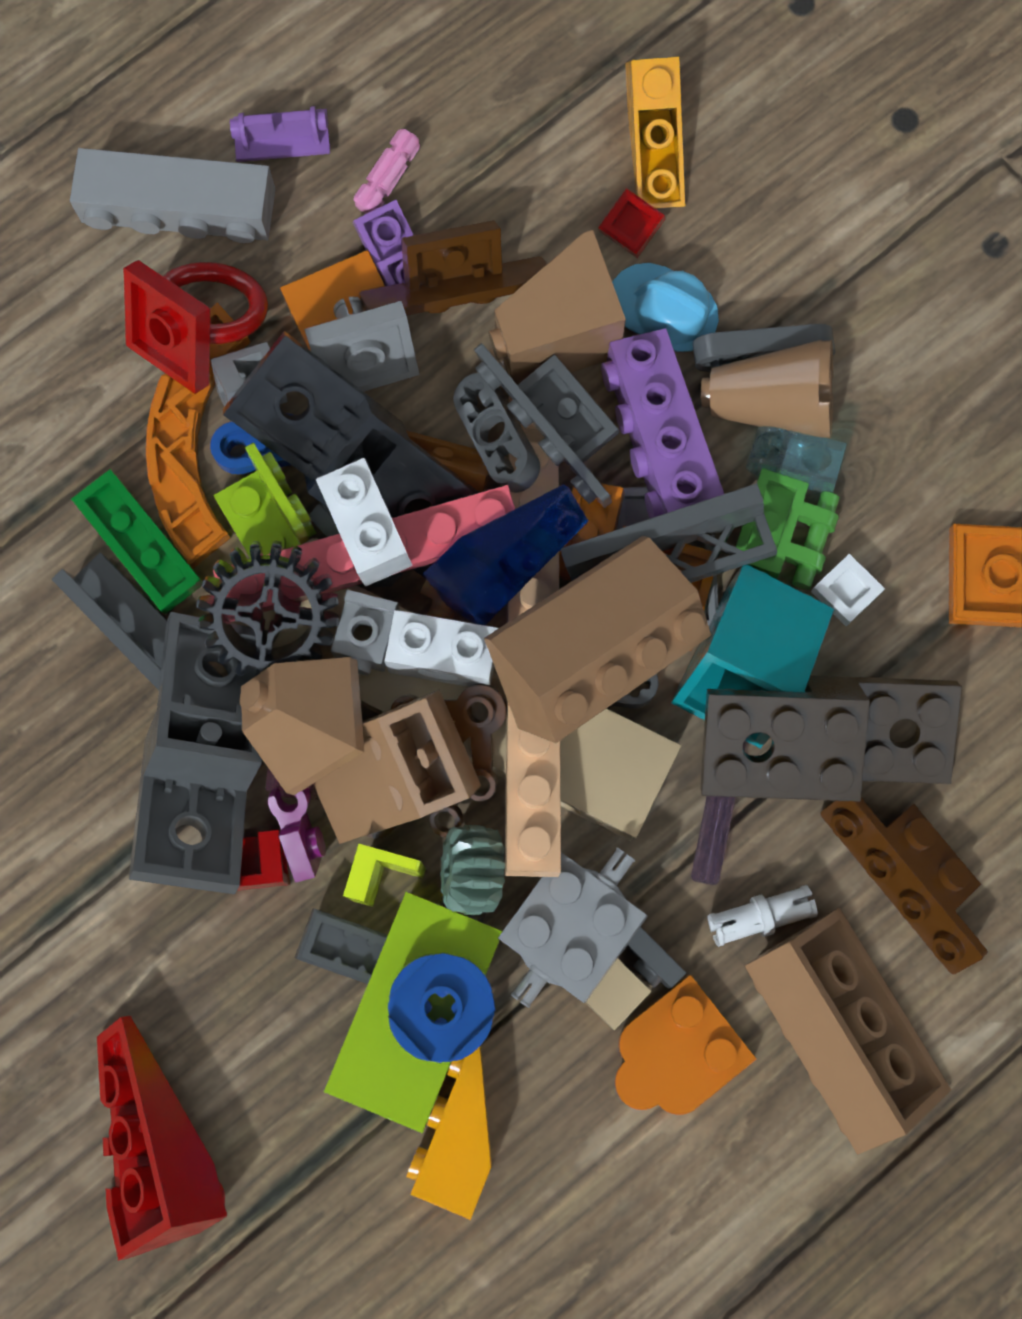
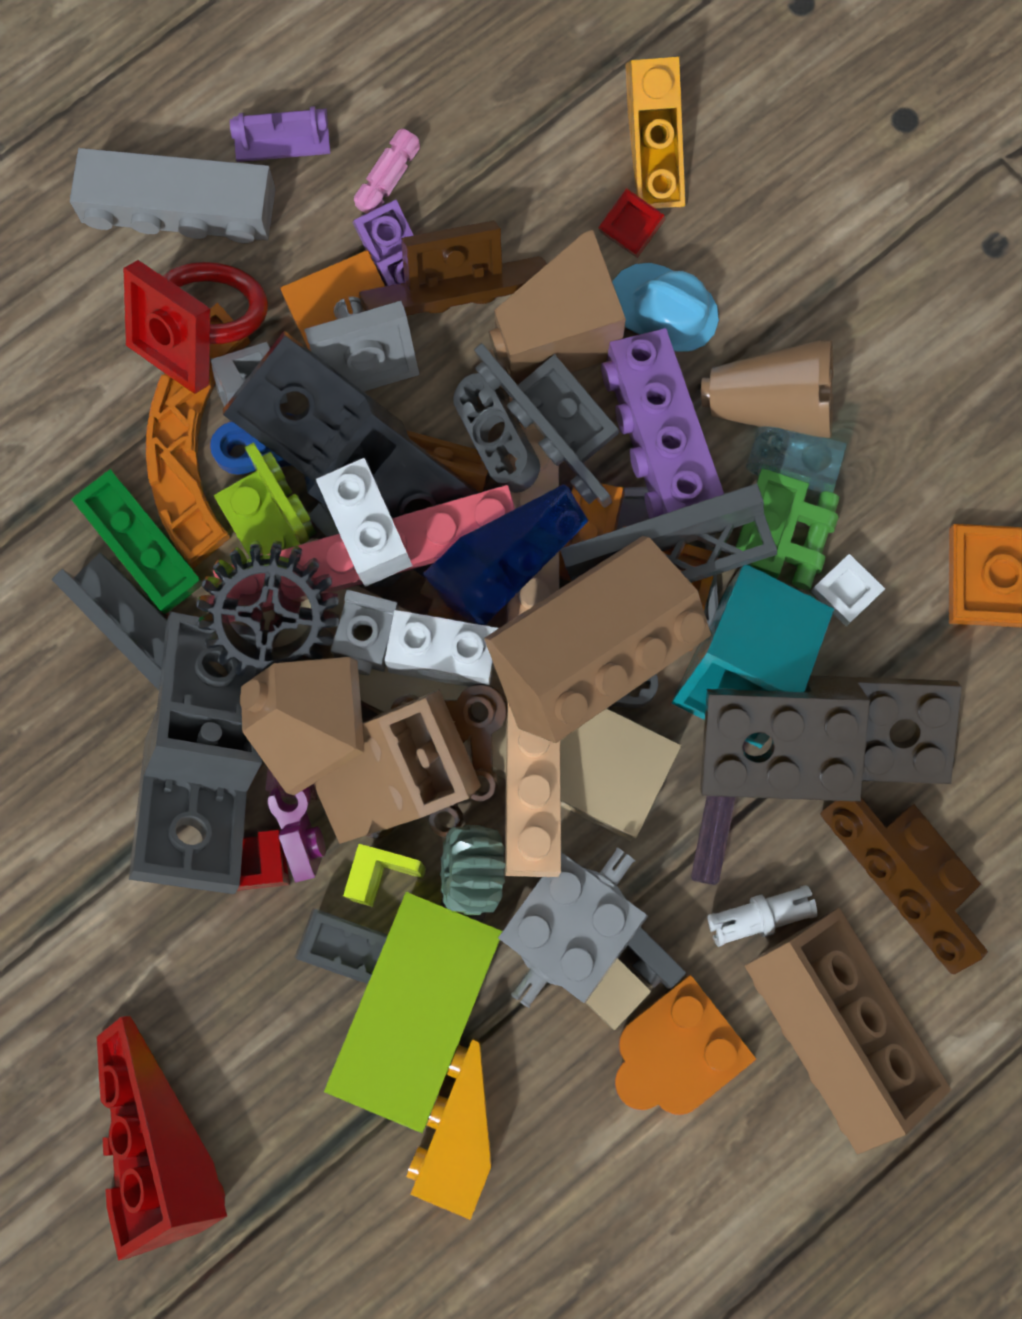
blue plate [388,953,496,1063] -> none
dark grey beam [693,324,836,372] -> none

